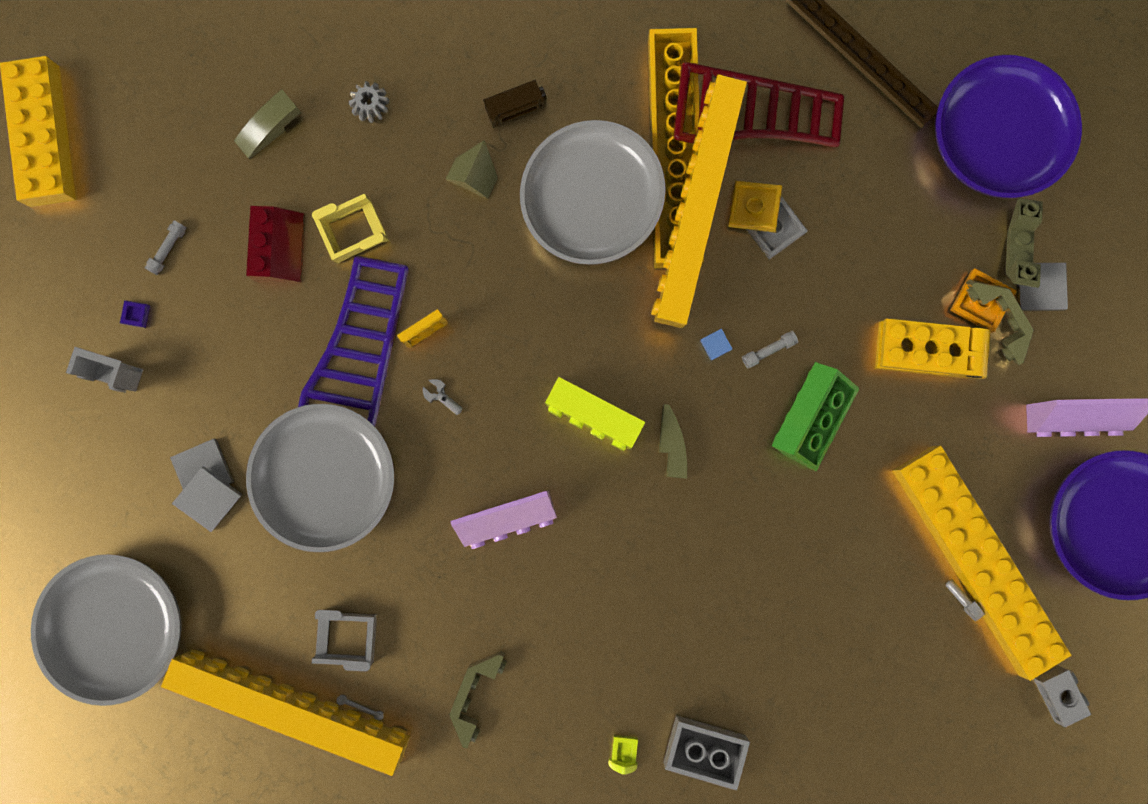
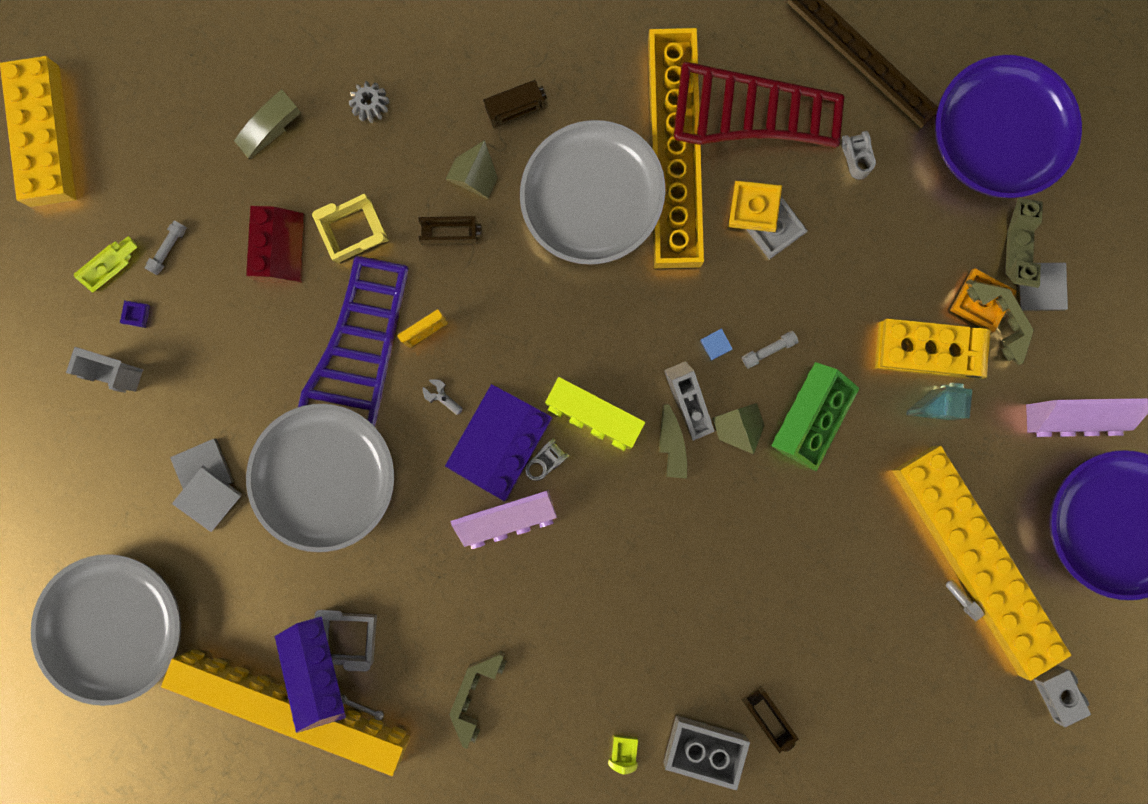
yellow brick [651,75,747,328] -> none
none -> neon yellow hinge [74,236,137,293]
none -> dark purple slope [275,616,346,733]
none -> dark brown window [419,216,482,245]
none -> dark purple slope [445,384,553,501]
none -> light grey piece [525,438,570,481]
none -> light grey slope [664,361,715,441]
none -> olive slope [712,403,765,455]
none -> dark brown window [742,686,799,754]
none -> light grey piece [842,131,876,180]
none -> clear light blue slope [906,383,972,421]

